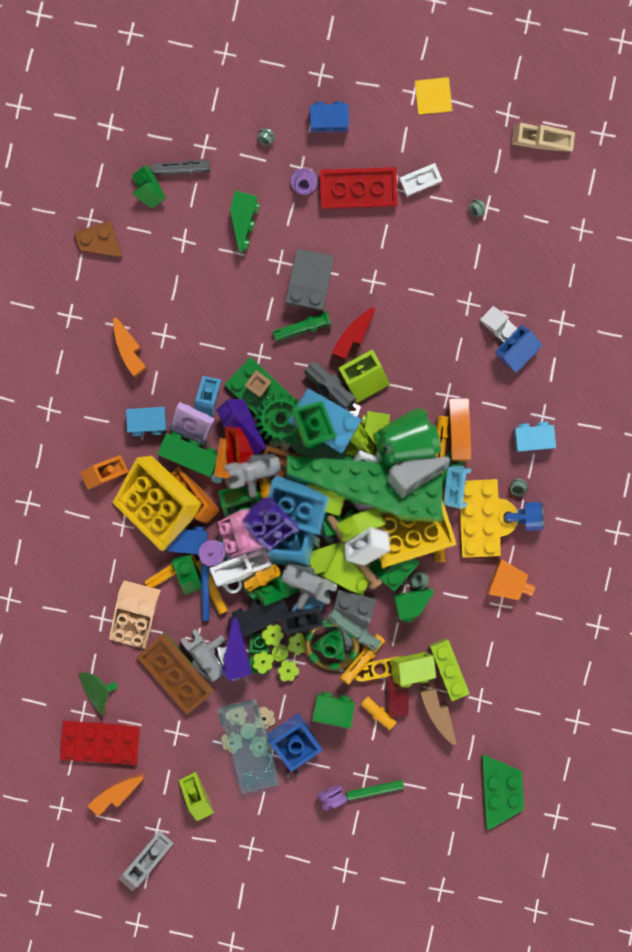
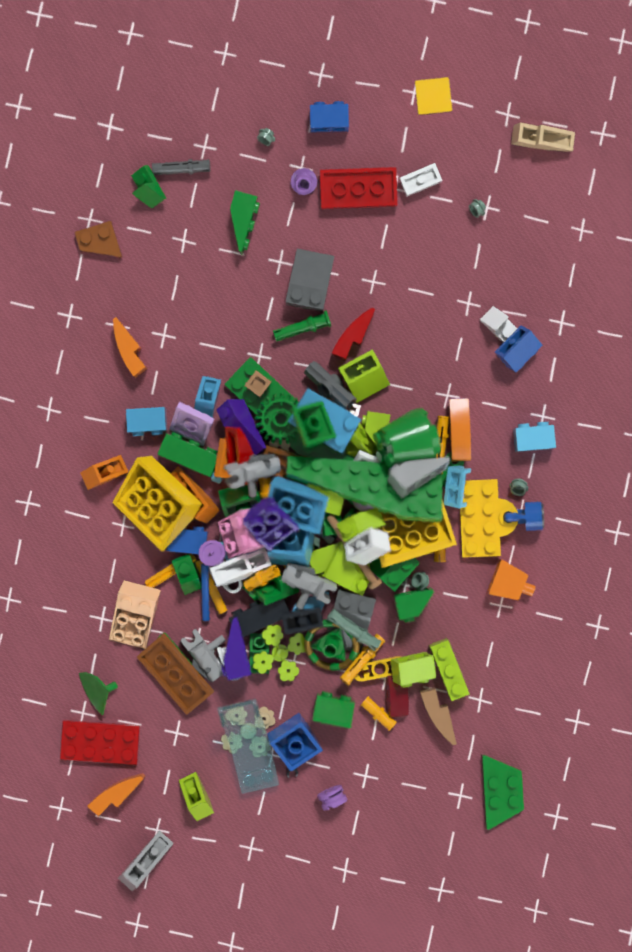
green piece [346,779,405,801] -> none

